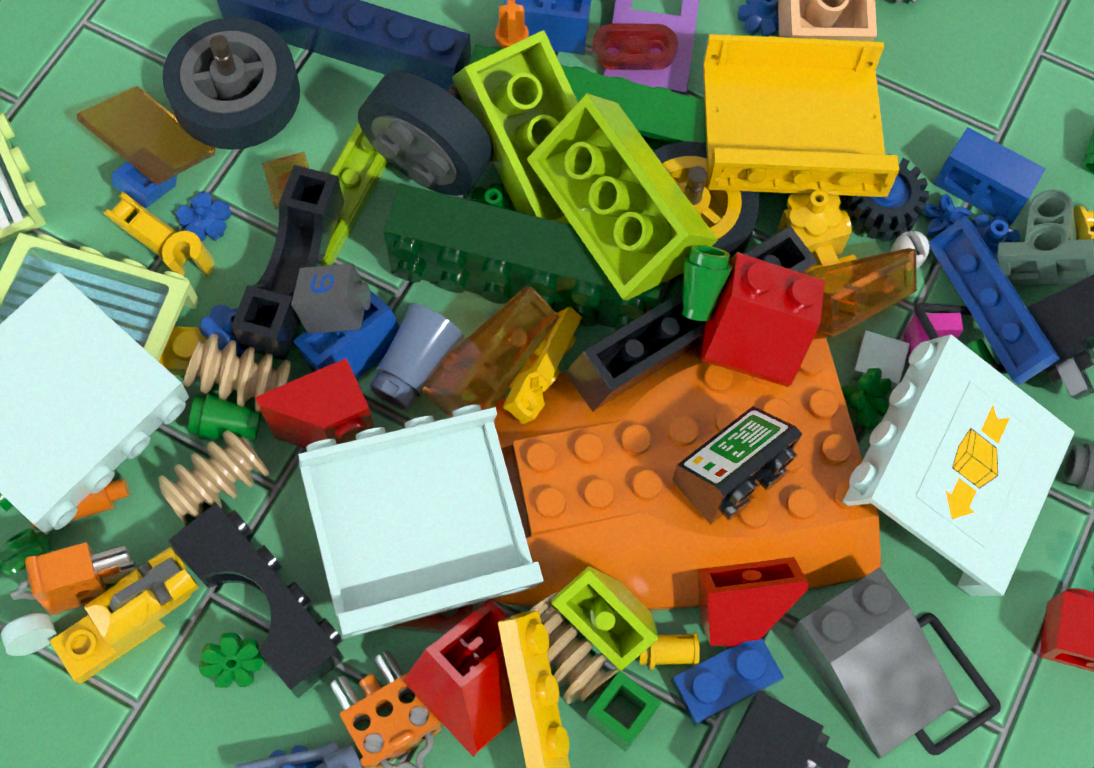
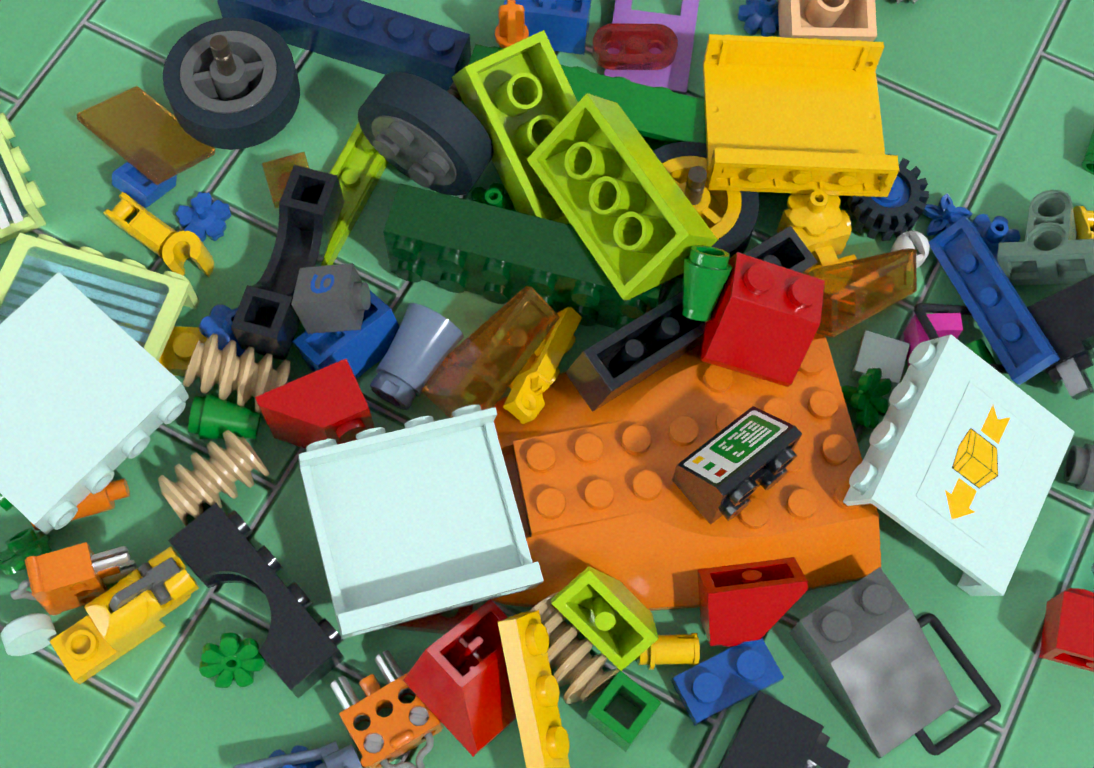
blue hinge [934,127,1046,226] -> none

